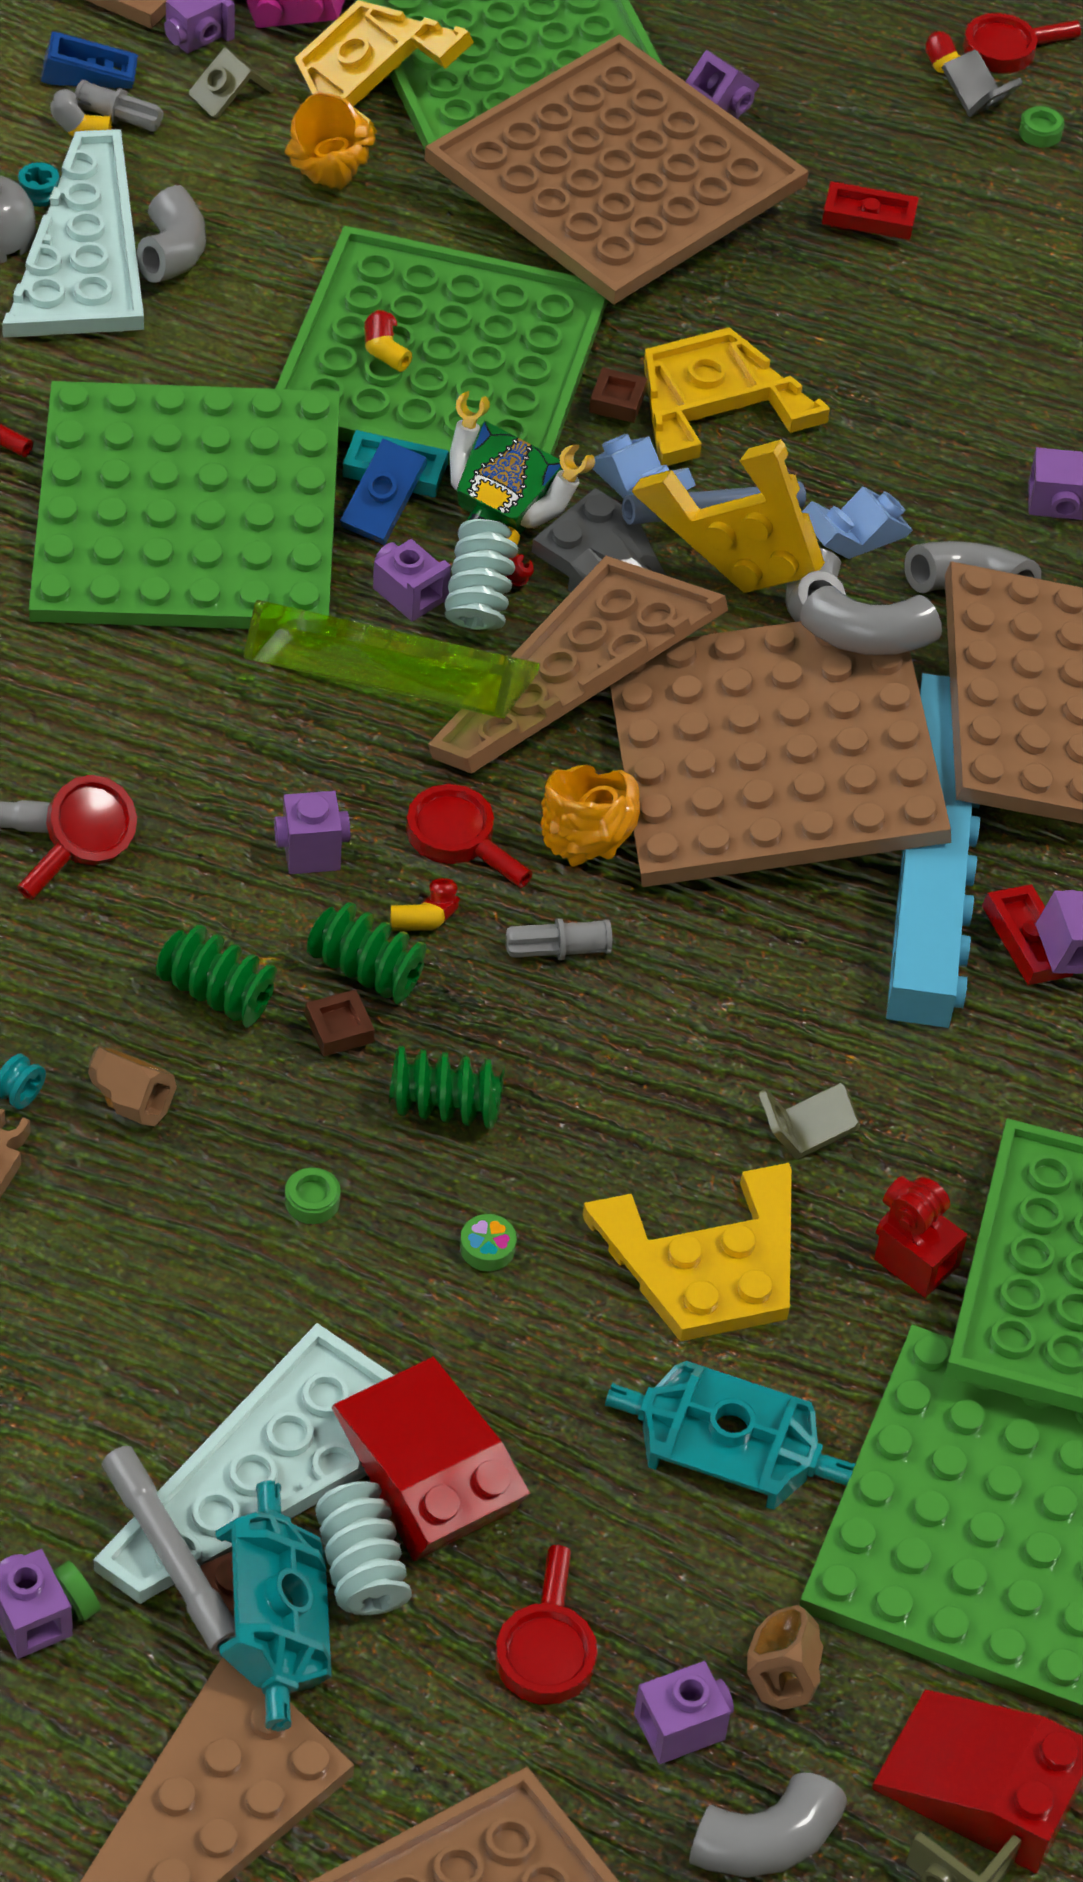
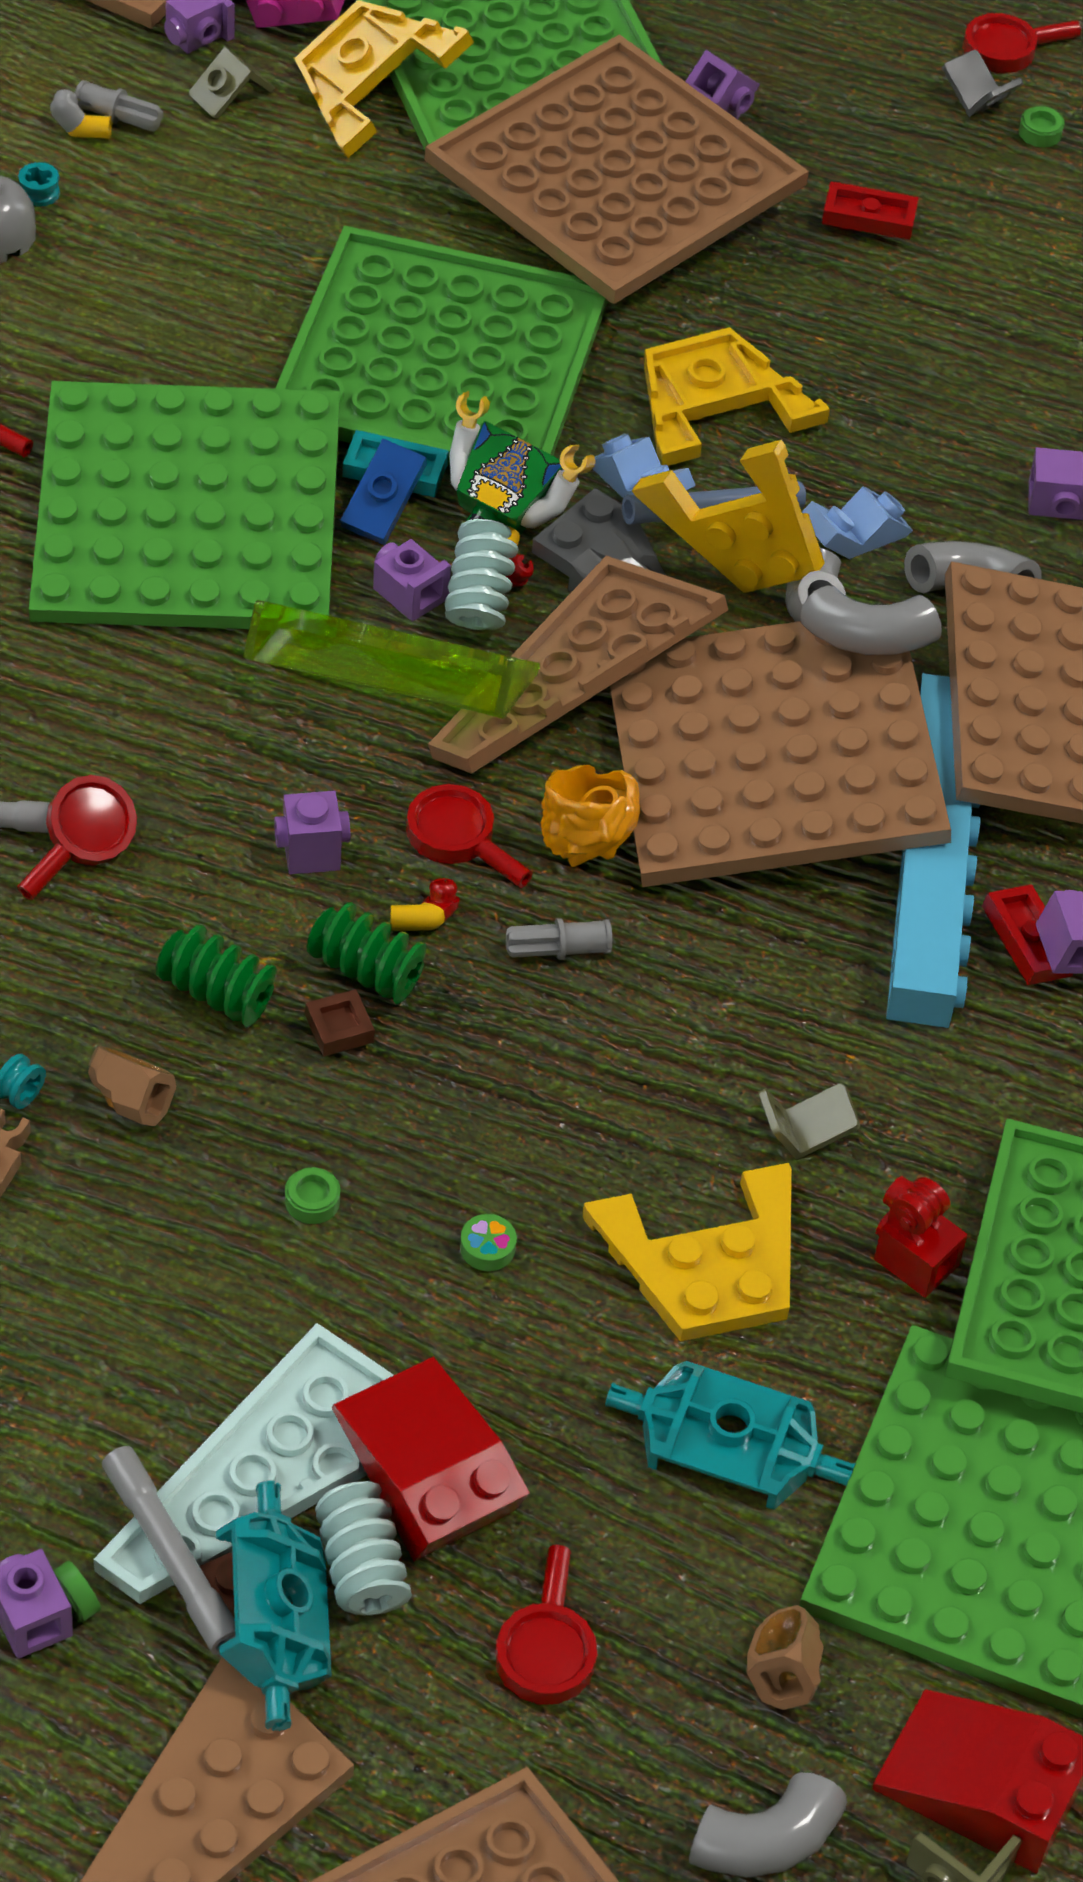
light aqua wing [2,129,144,338] -> none
blue slope [40,31,138,89] -> none
light grey cylinder [136,185,206,283] -> none
light orange hair [285,92,376,190] -> none
arm [364,310,413,372] -> none
green piece [389,1045,506,1129] -> none
copper plate [589,367,648,423] -> none
medium lavender brick [634,1661,734,1764] -> none
red arm [925,31,960,74] -> none

